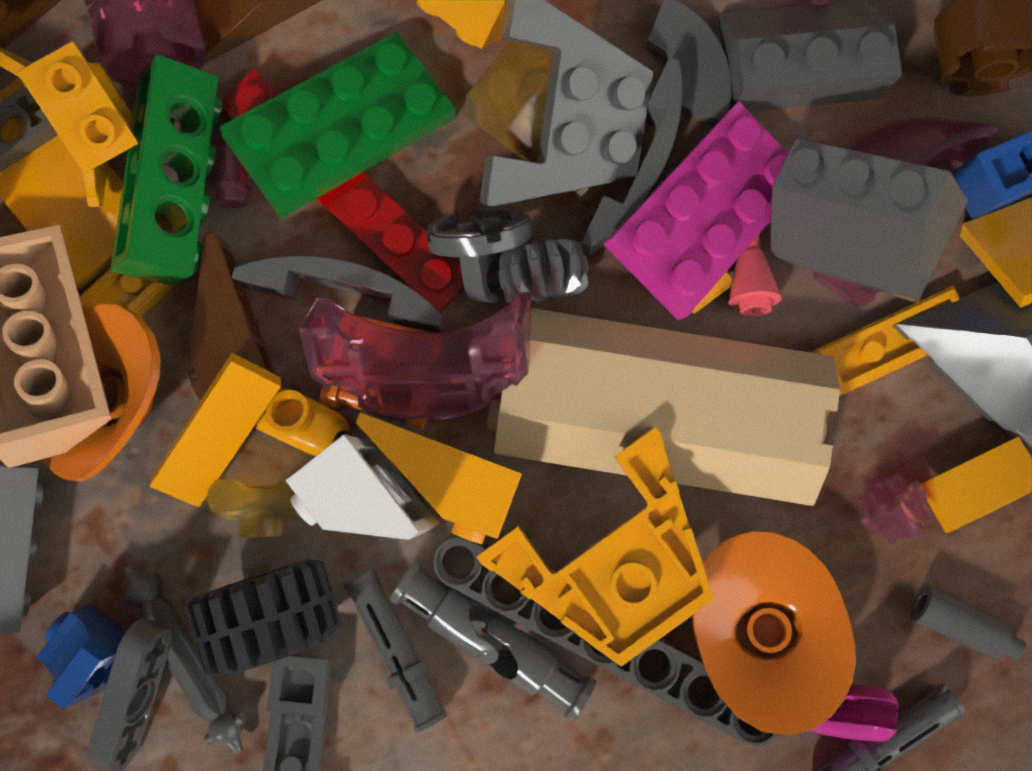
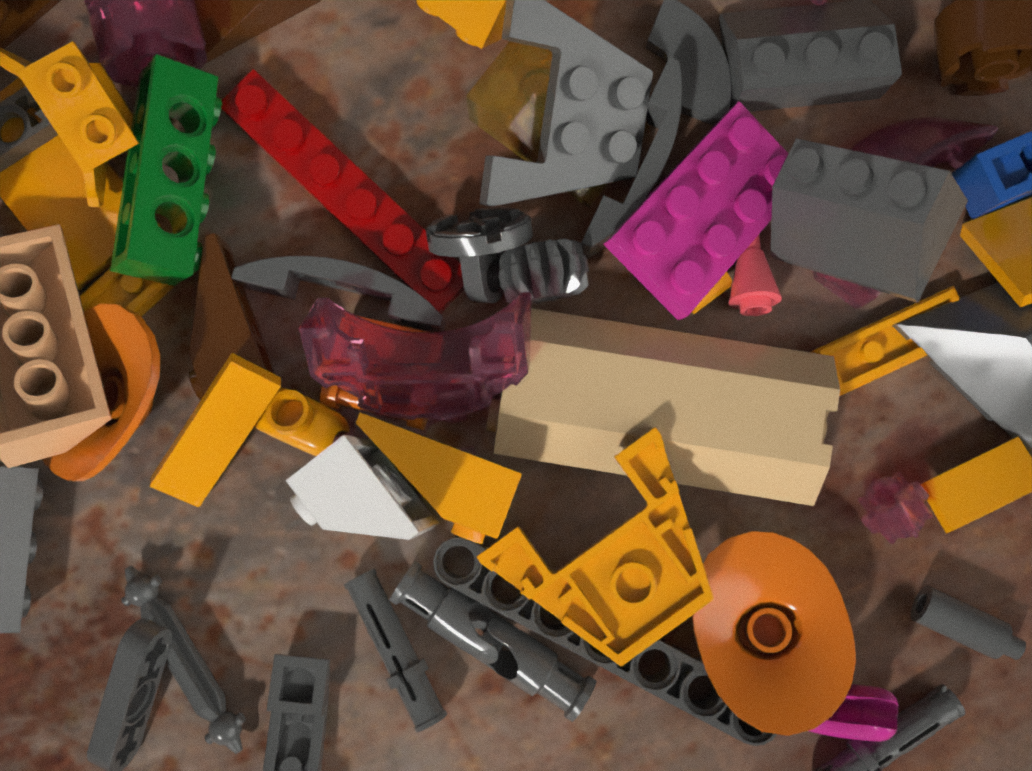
blue arch [36,606,126,710] -> none
black tyre [184,559,342,676] -> none
clear yellow piece [207,478,301,537] -> none
clear pink pin [210,138,253,208] -> none
green plate [220,32,456,219] -> none

